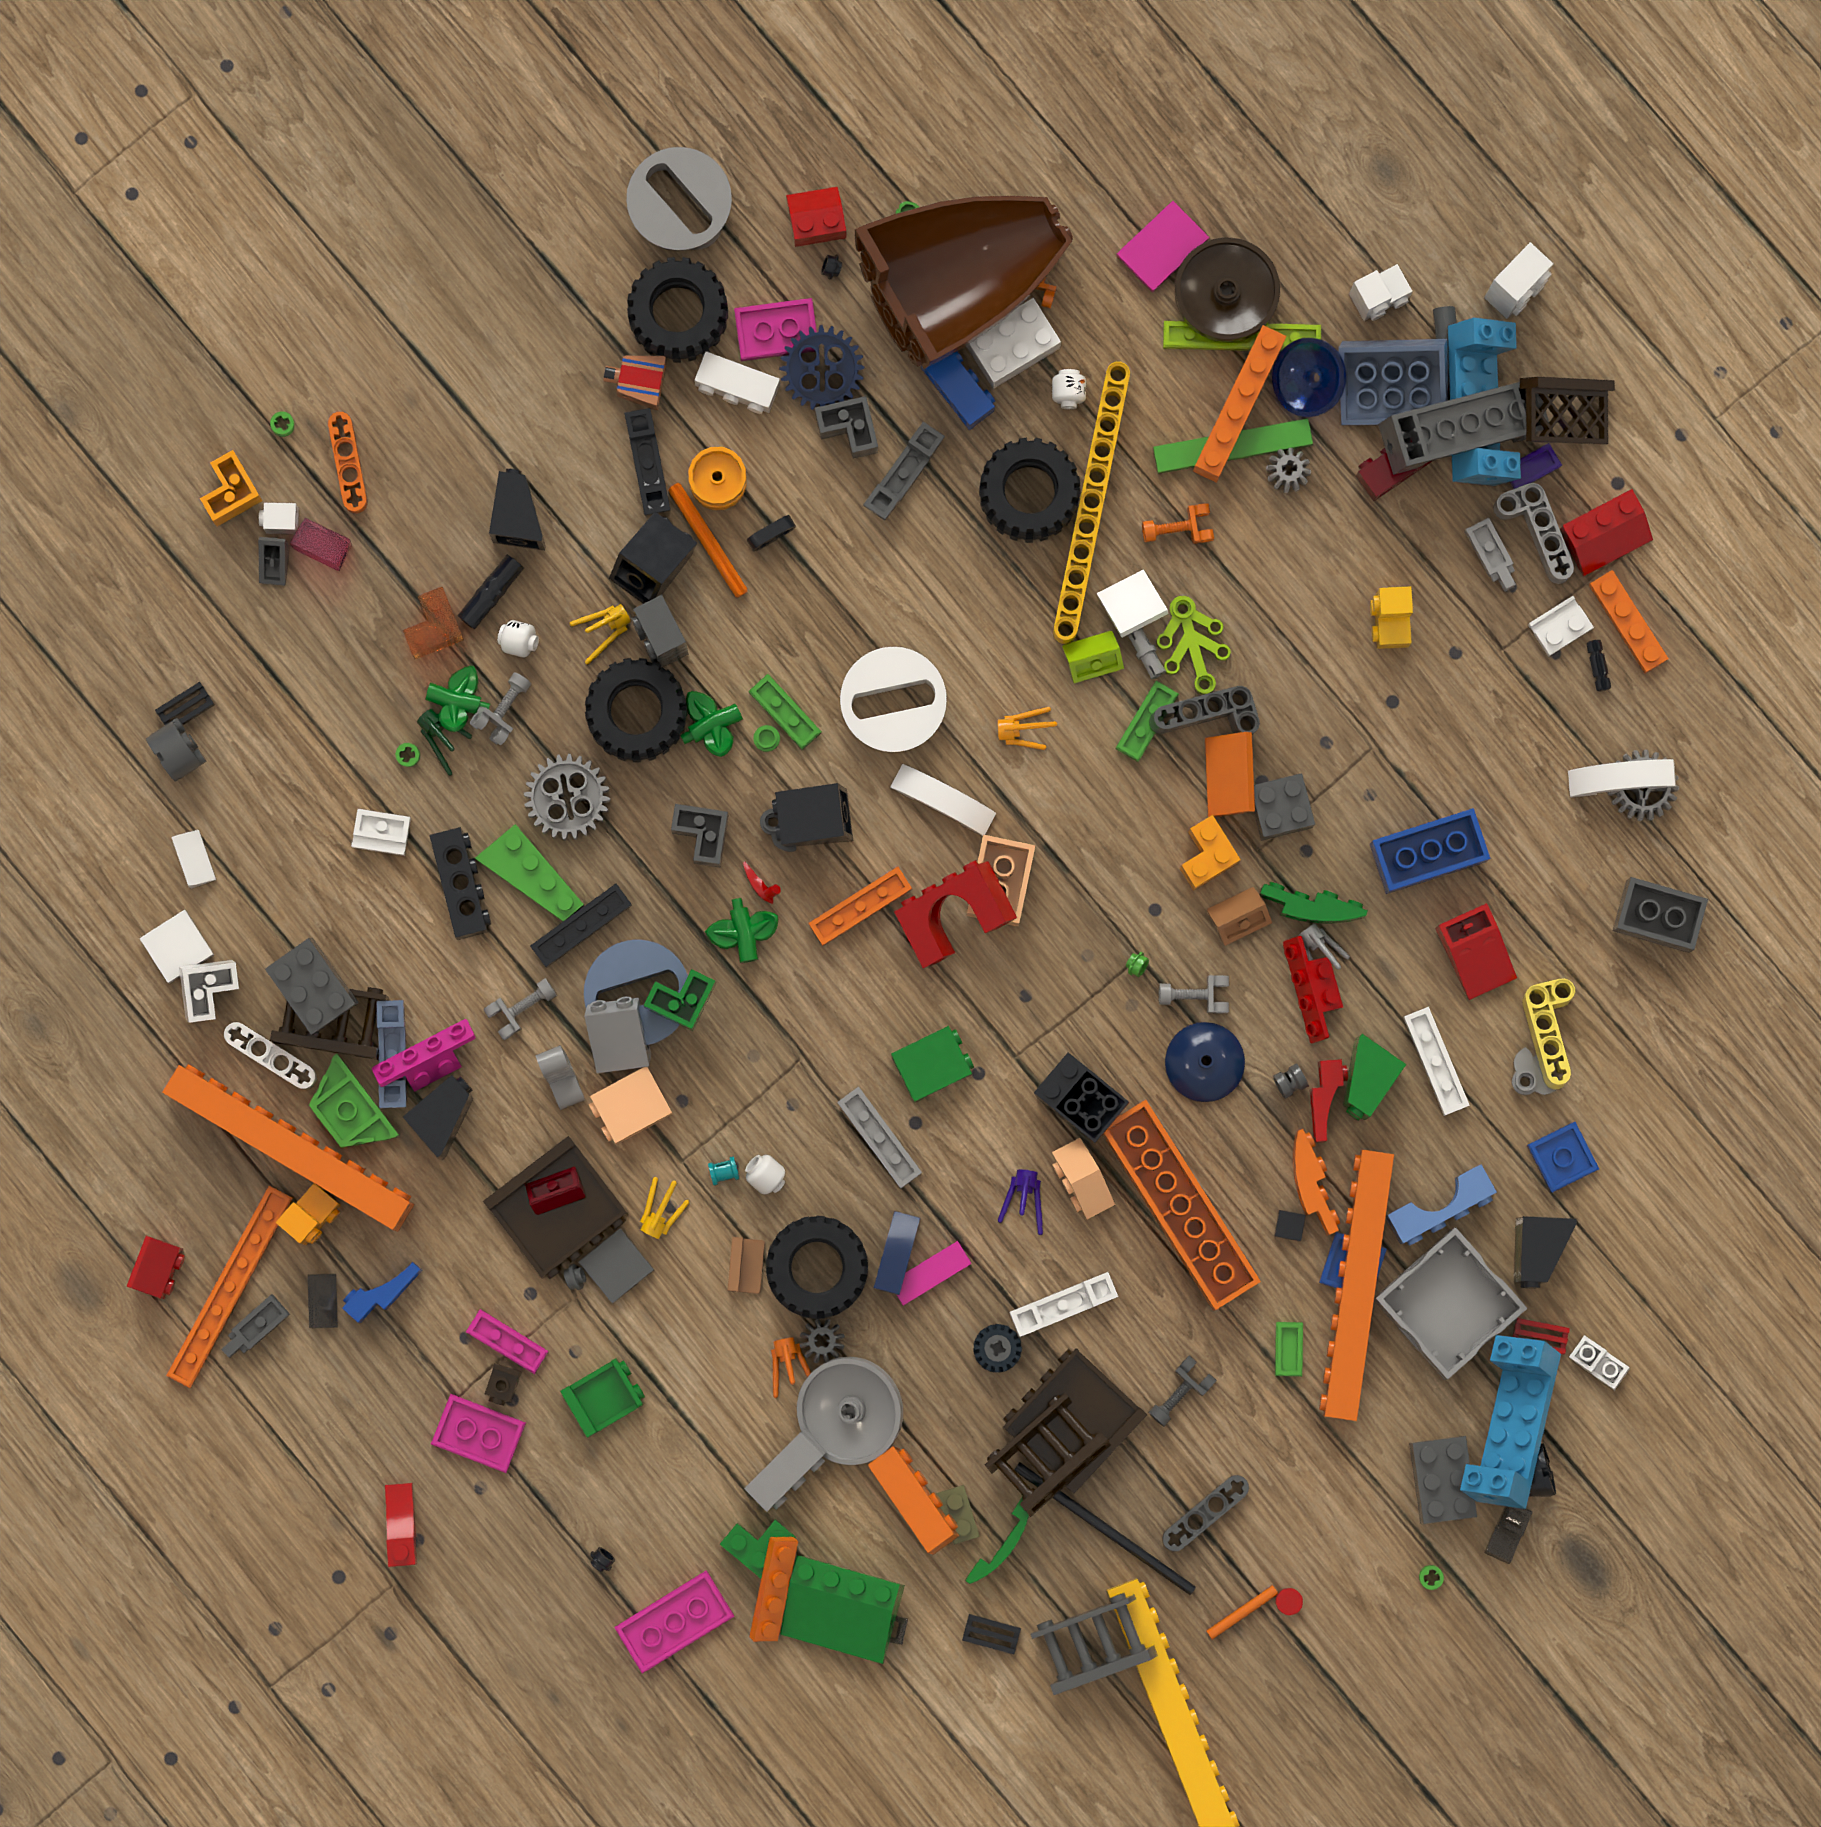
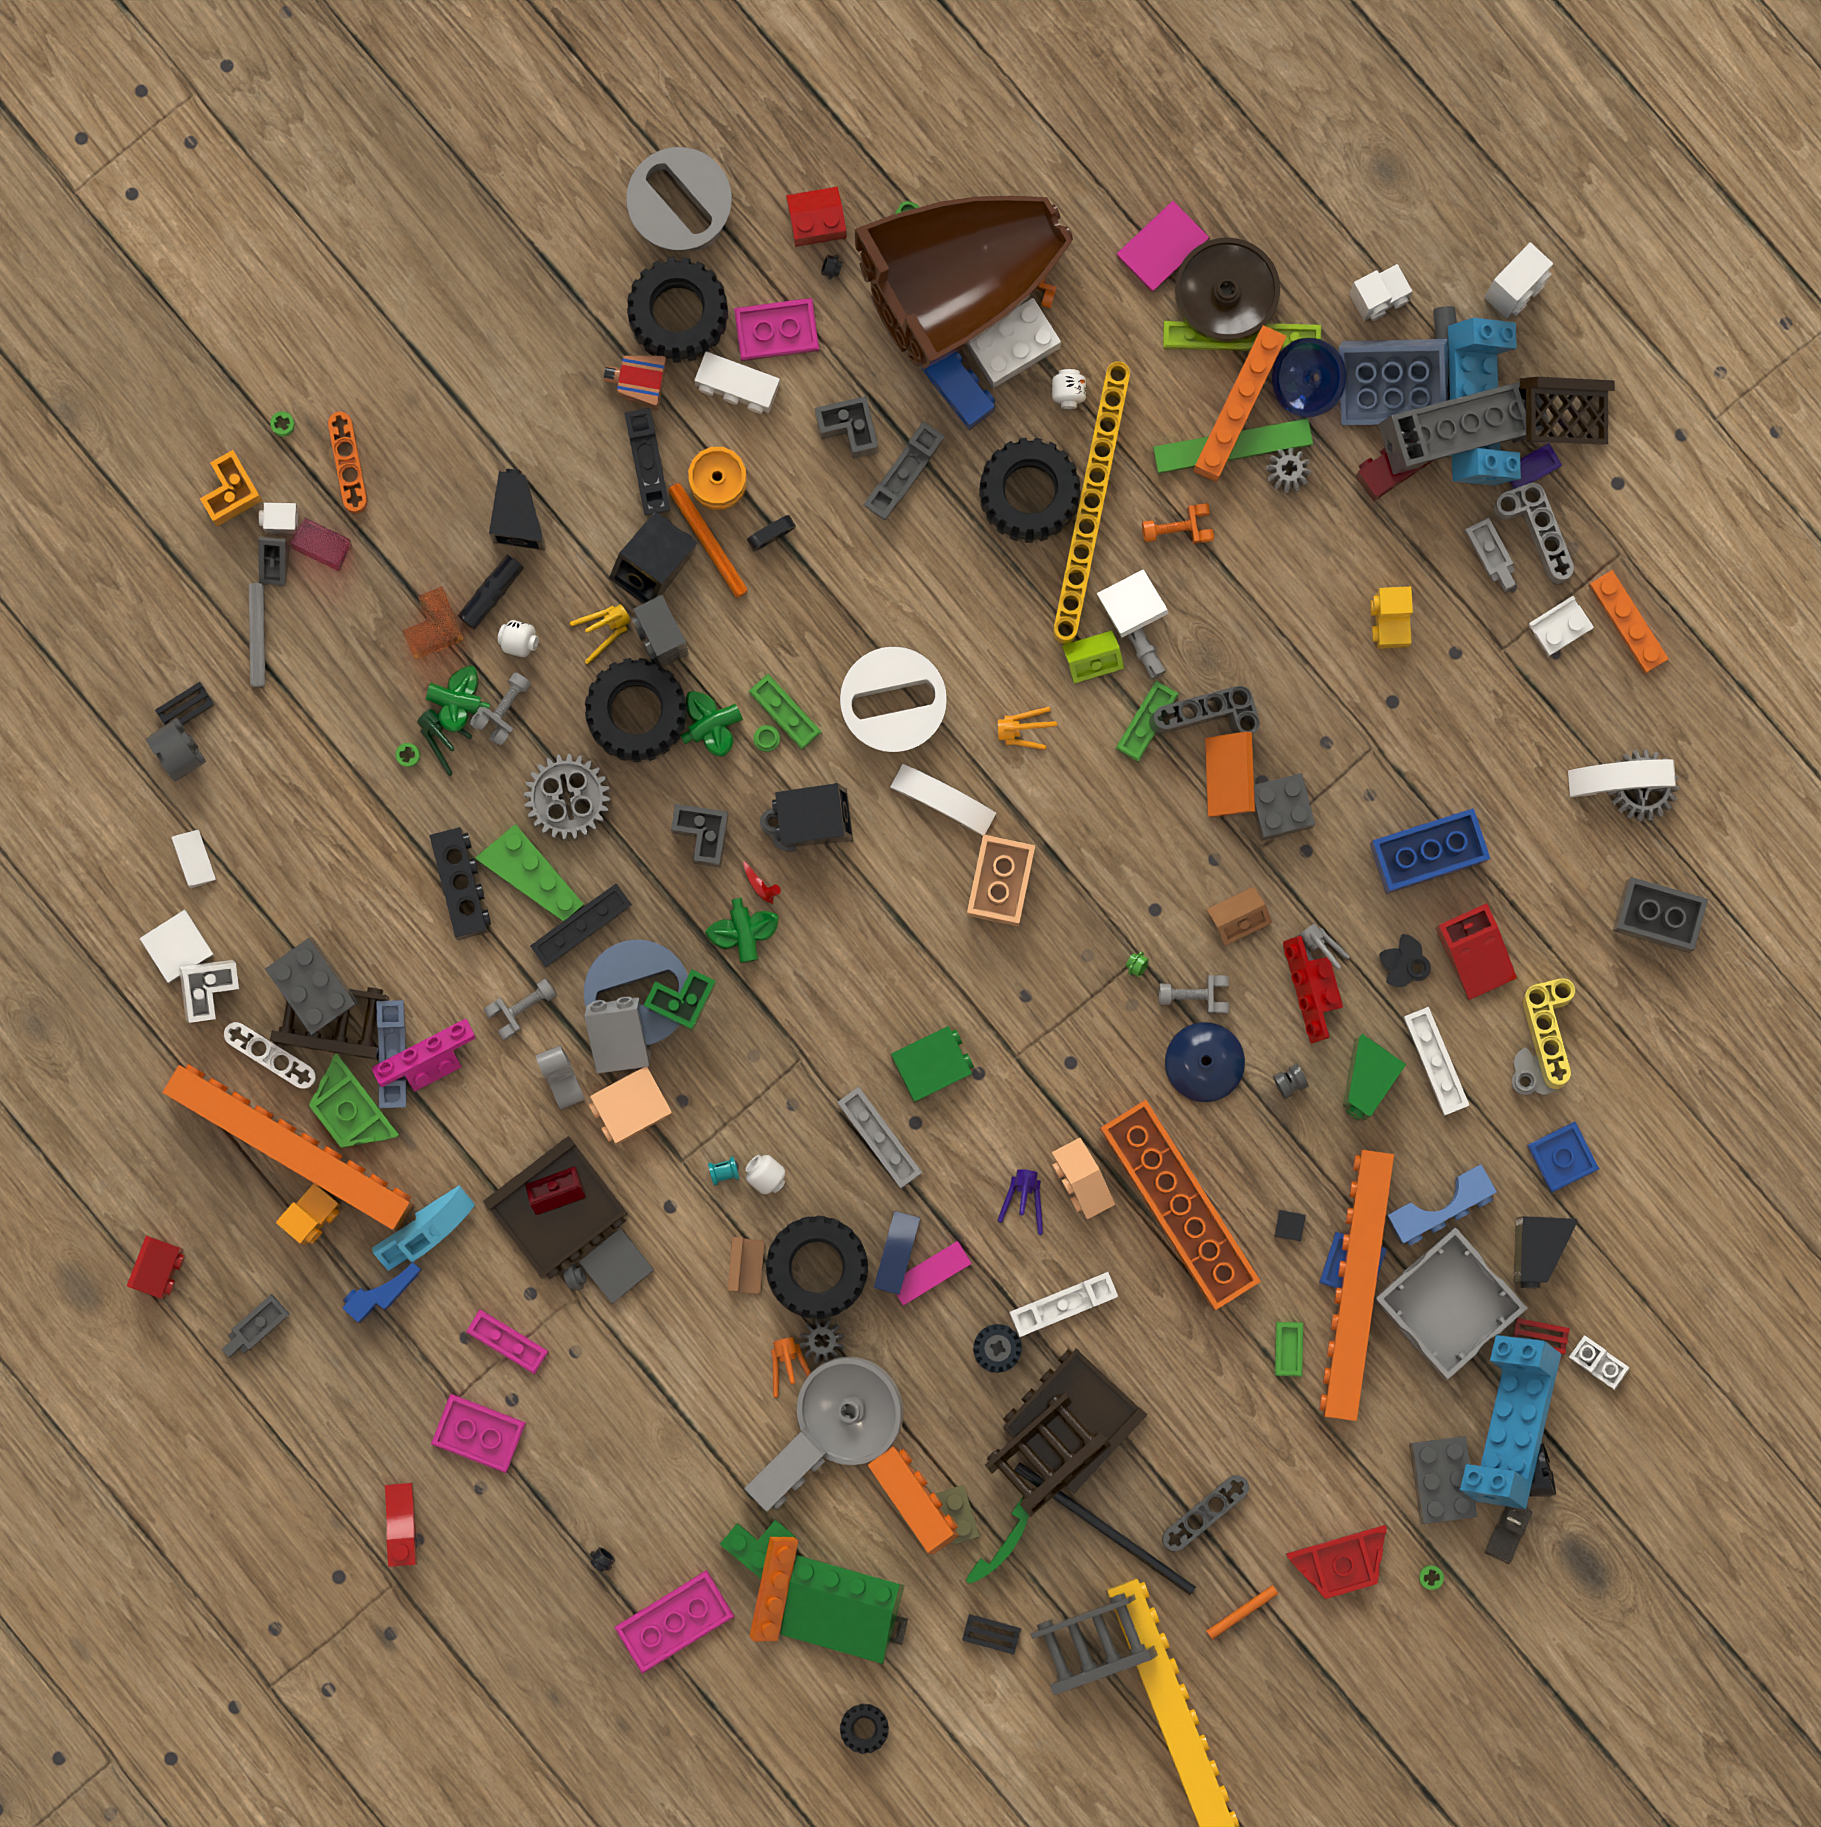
orange tile [166,1186,293,1388] -> none
clear smoke slope [308,1274,338,1329] -> none
white plate [351,809,411,856] -> none
black slope [403,1075,473,1160] -> none
dark brown brick [485,1363,522,1406] -> none
green panel [560,1358,645,1438] -> none
yellow plant [640,1177,689,1239] -> none
dark blue gear [779,325,865,410] -> none
orange plate [808,867,912,946] -> none
red arch [894,860,1017,968] -> none
black slope [1034,1052,1130,1143] -> none
dark grey bar [1148,1355,1217,1427] -> none
lime plant [1156,596,1231,695] -> none
light orange brick [1179,815,1241,891] -> none
green slope [1259,882,1368,924] -> none
red tile [1275,1588,1303,1615] -> none
orange slope [1293,1129,1340,1236] -> none
red slope [1310,1059,1348,1143] -> none
red slope [1560,489,1653,577] -> none
black axle [1587,640,1611,692] -> none
none -> light grey axle [249,583,265,688]
none -> medium azure slope [372,1185,475,1271]
none -> black tyre [840,1703,889,1754]
none -> red wing [1285,1525,1387,1599]
none -> black plate [1379,934,1431,987]

